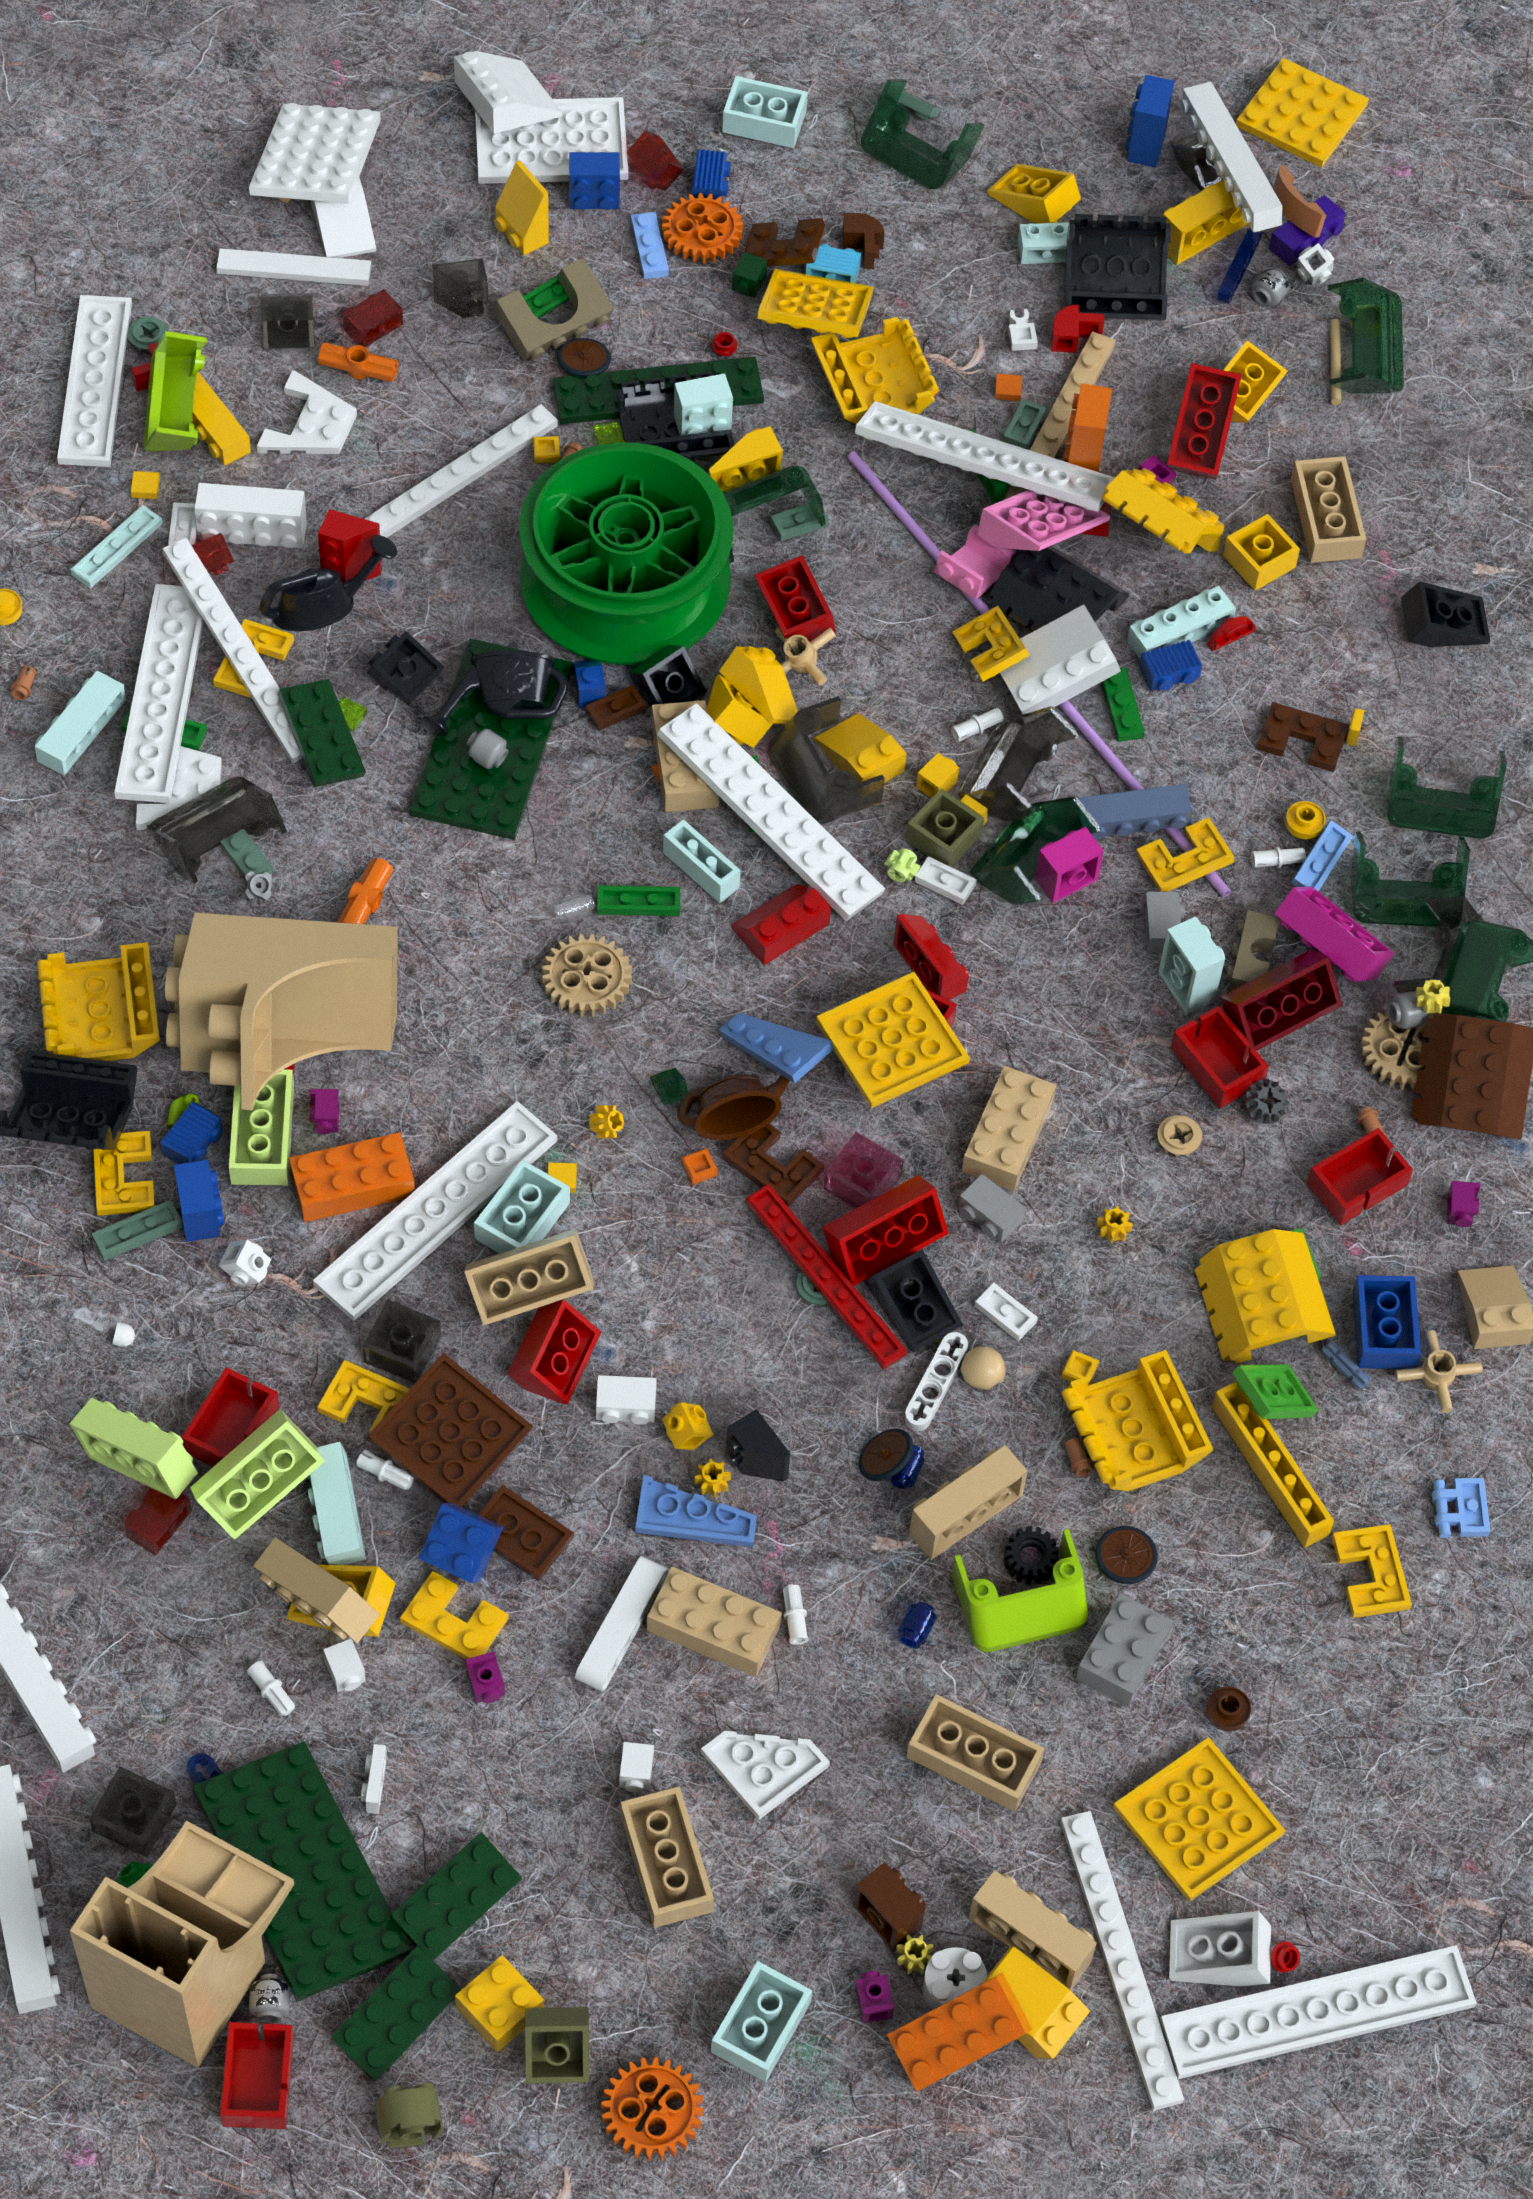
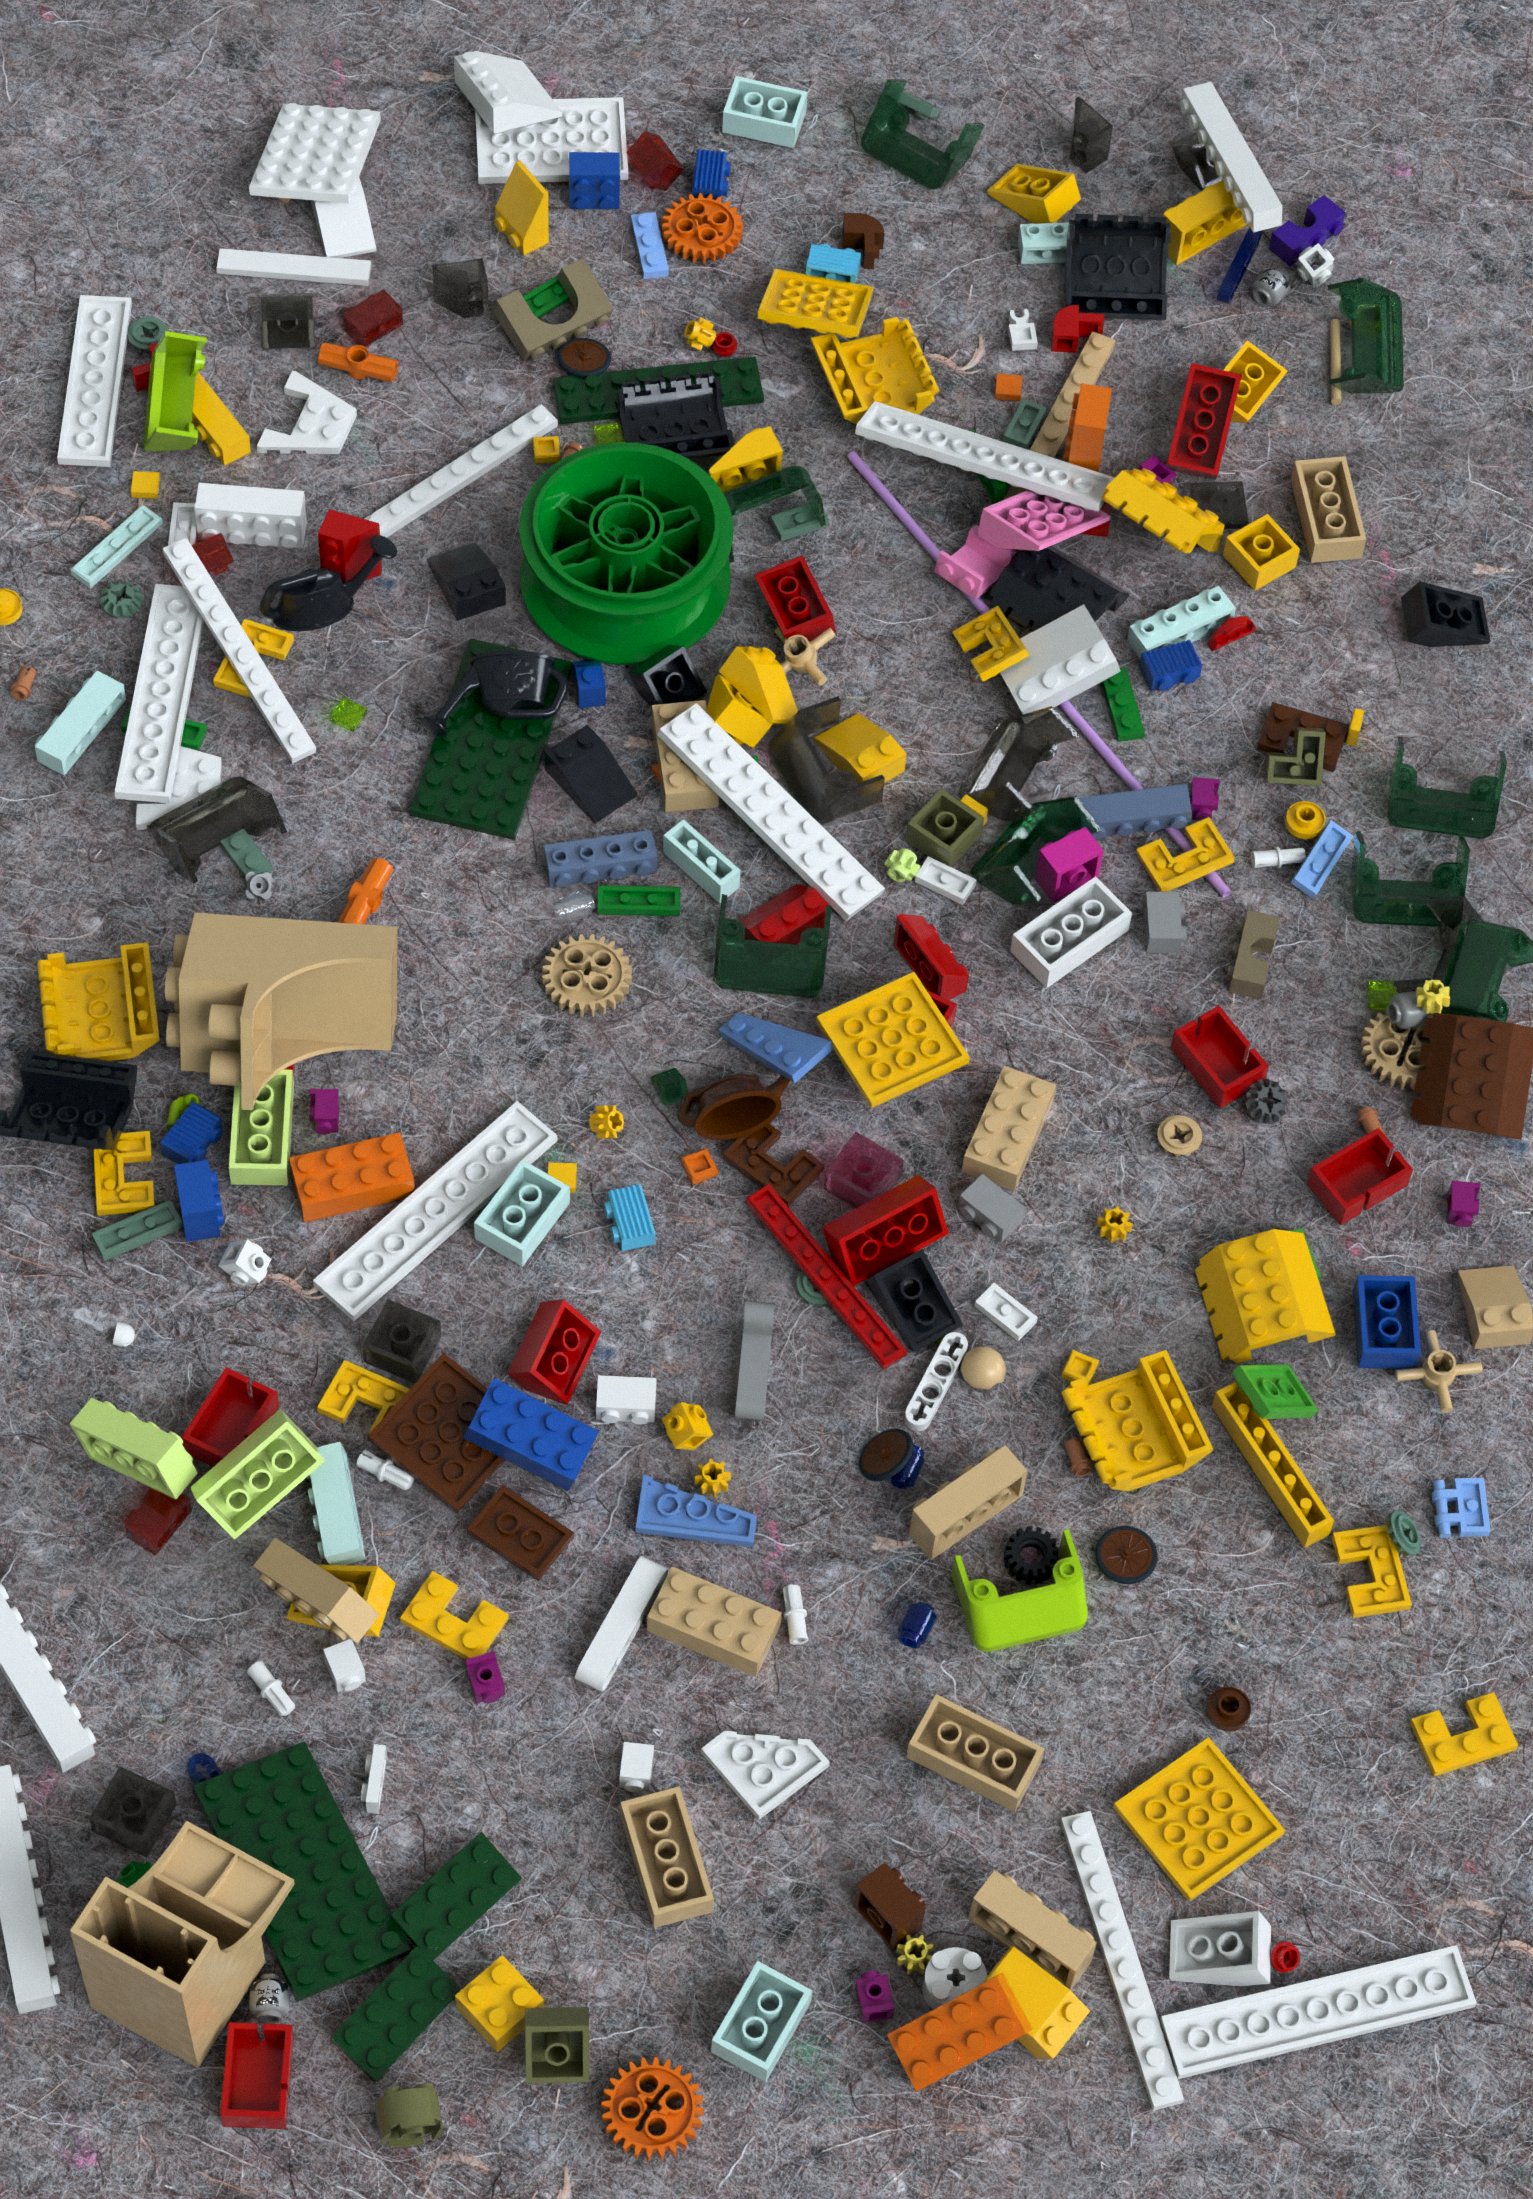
dark green plate [277,679,366,787] -> none
black plate [367,631,445,706] -> none
blue brick [418,1502,504,1583] -> none
tan brick [464,1229,595,1326] -> none
light grey head [467,729,509,769] -> none
reddish brown plate [586,685,646,731] -> none
light aqua brick [674,373,733,436] -> none
black slope [725,1409,790,1482] -> none
dark green brick [732,252,768,298] -> none
reddish brown plate [745,218,825,267] -> none
yellow brick [916,752,959,799] -> none
white axle [951,708,1003,743] -> none
light grey brick [1076,1593,1173,1707] -> none
blue brick [1125,75,1175,168] -> none
light aqua brick [1158,917,1225,1015] -> none
dark red brick [1220,950,1343,1051] -> none
yellow plate [1236,58,1369,168] -> none
nougat slope [1273,165,1327,237] -> none
dark pink brick [1274,886,1395,982] -> none
sand blue axle [1321,1342,1370,1389] -> none
none -> sand green gear [100,580,143,617]
none -> black slope [427,542,506,621]
none -> blue brick [463,1378,599,1491]
none -> sand blue brick [544,830,658,887]
none -> black slope [545,724,637,824]
none -> medium azure brick [603,1184,655,1251]
none -> yellow gear [684,317,716,351]
none -> clear green windscreen [713,894,832,998]
none -> light grey beam [735,1301,775,1421]
none -> white brick [1010,876,1132,989]
none -> clear smoke slope [1069,97,1113,173]
none -> clear smoke tile [1190,481,1249,529]
none -> magenta brick [1190,777,1220,821]
none -> olive brick [1264,727,1326,786]
none -> clear neon green tile [1367,981,1397,1009]
none -> sand green gear [1386,1511,1420,1557]
none -> yellow plate [1410,1692,1518,1777]

